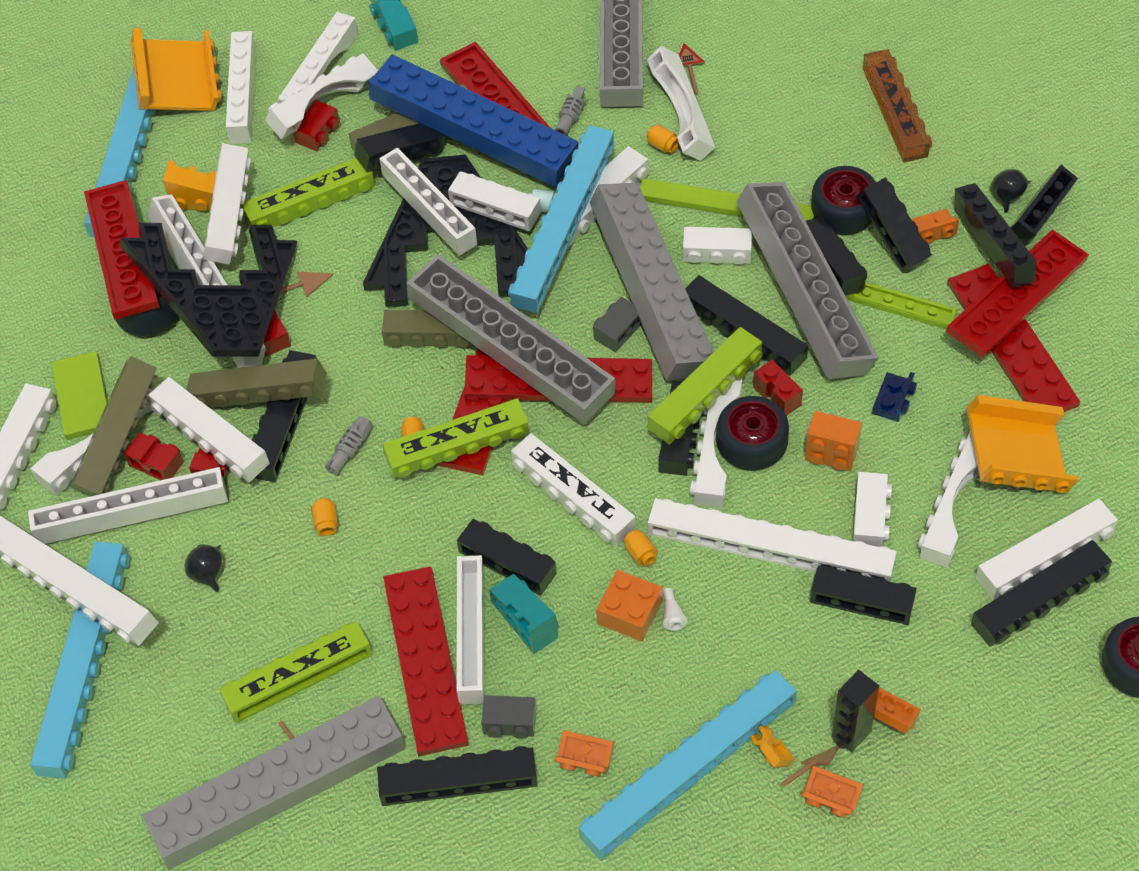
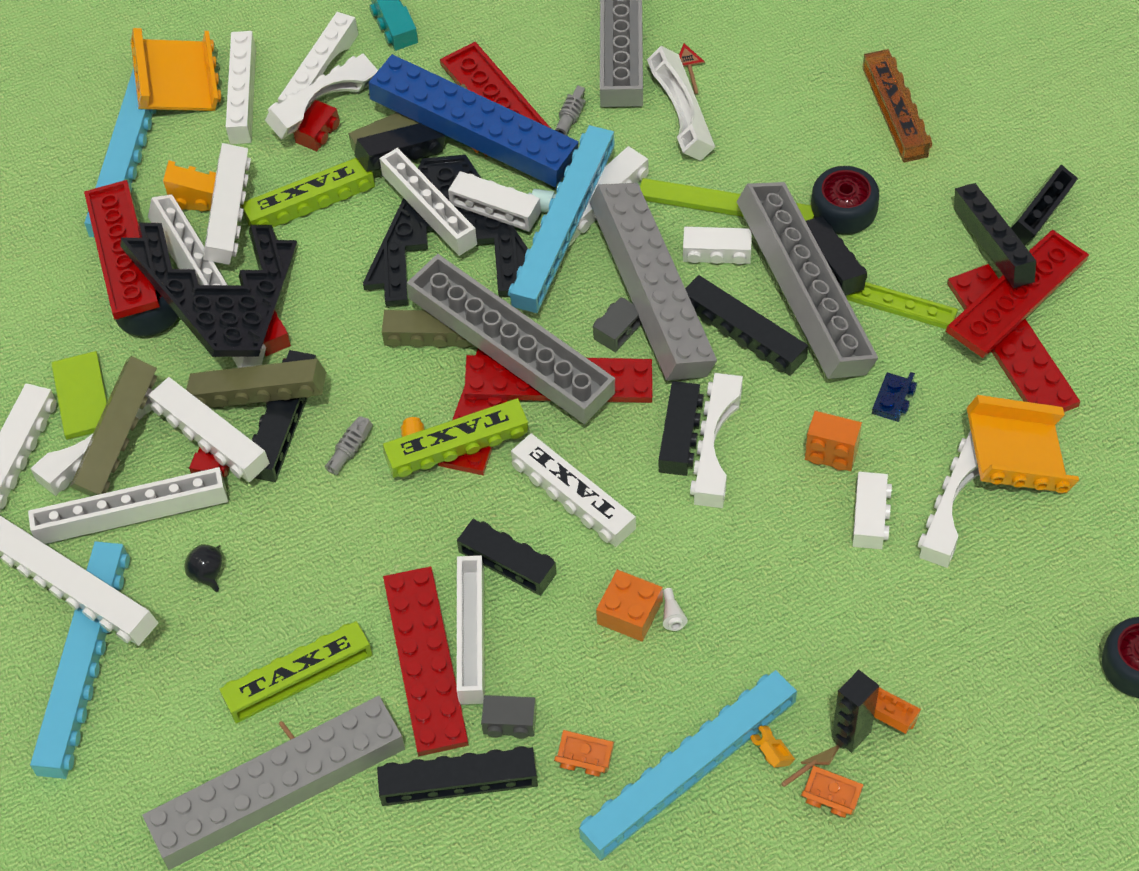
red brick [124,432,184,481] -> none
medium nougat piece [281,272,334,297] -> none
light orange brick [311,498,338,536] -> none
teal wedge [489,574,559,654] -> none
light orange brick [624,529,658,566] -> none
light orange brick [647,124,679,154] -> none
lime brick [647,327,762,445] -> none
white brick [648,498,897,582] -> none
wheel [717,396,789,471] -> none
red brick [753,360,803,416] -> none
black brick [810,565,917,626] -> none
black brick [856,177,932,273] -> none
orange bracket [911,209,959,243] -> none
black brick [971,540,1112,647] -> none
white brick [976,498,1118,600] -> none
black hair [991,169,1032,213] -> none

